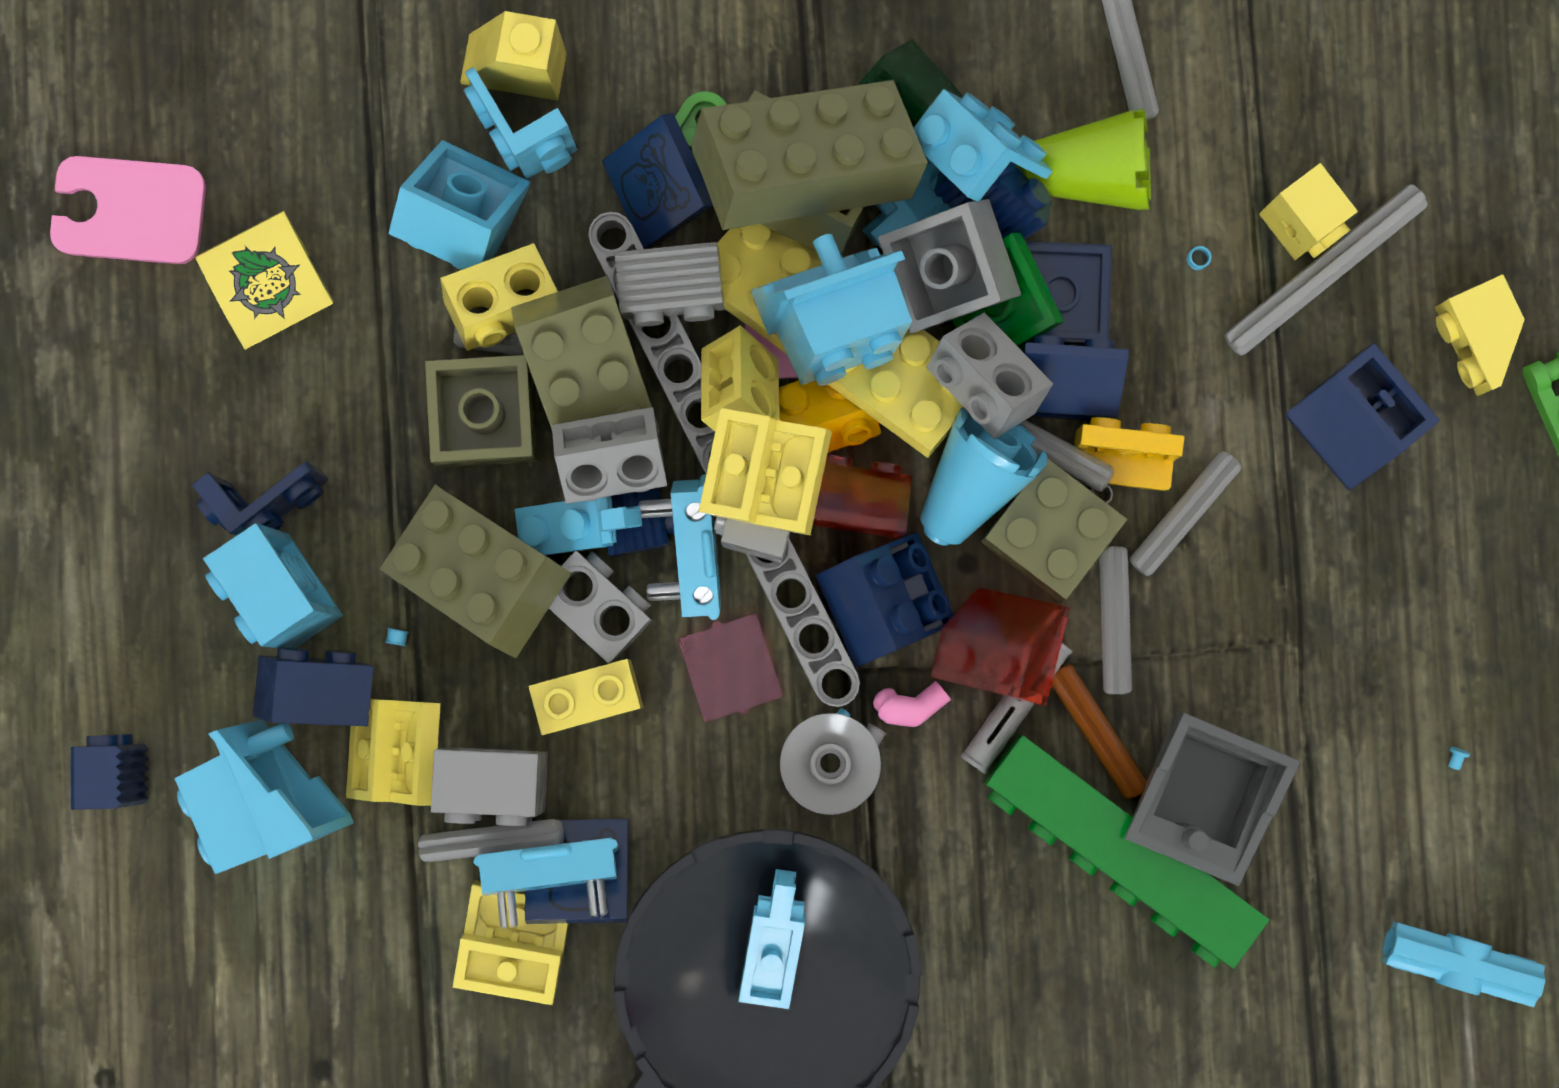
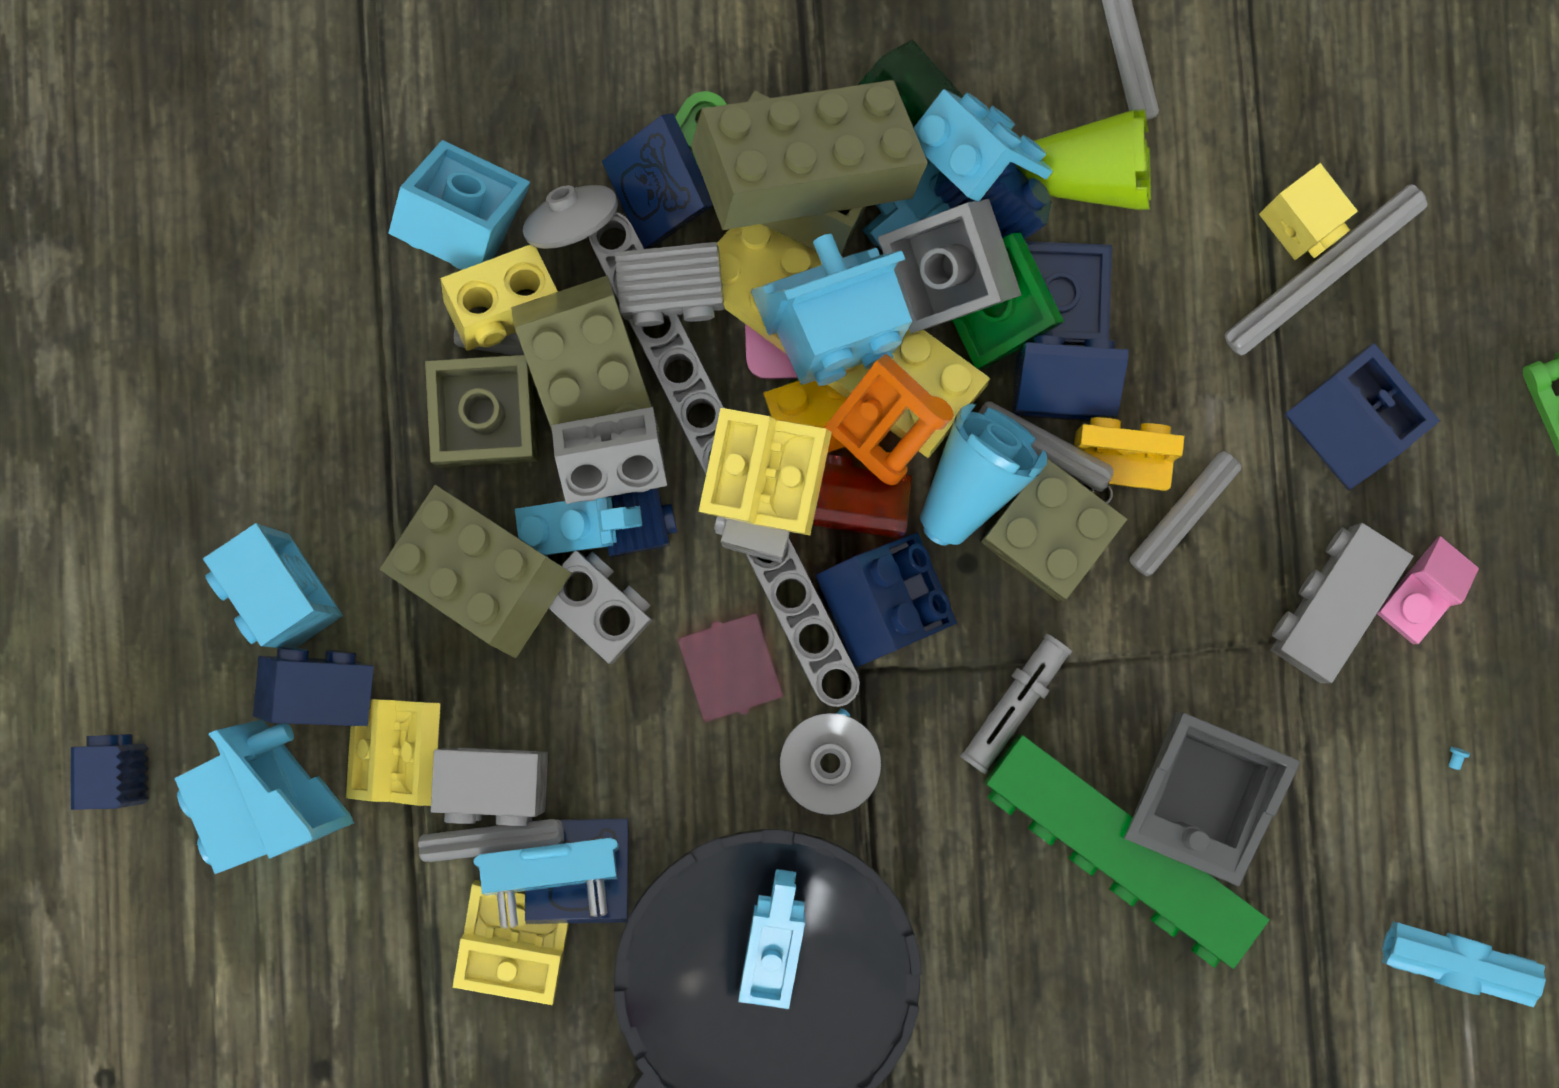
bright pink piece [50,156,206,264] -> none
dark blue bracket [192,462,328,536] -> none
light yellow slope [195,211,333,350] -> none
medium azure piece [384,628,409,646] -> none
light yellow slope [460,11,567,101] -> none
medium azure bracket [463,67,577,180] -> none
light yellow brick [529,659,644,735] -> none
medium azure piece [638,474,722,620] -> none
light yellow brick [701,325,780,431] -> none
light grey piece [866,723,887,747] -> none
bright pink arm [873,681,951,727] -> none
light grey brick [926,312,1053,439] -> none
clear red slope [931,588,1070,706] -> none
dark orange axle [1050,664,1147,800] -> none
light grey axle [1099,546,1132,694] -> none
medium azure piece [1187,246,1212,270] -> none
light yellow slope [1435,274,1525,396] -> none
none -> light grey dish [523,185,618,249]
none -> orange plate [824,354,954,485]
none -> light grey brick [1270,523,1414,683]
none -> bright pink slope [1377,536,1479,644]

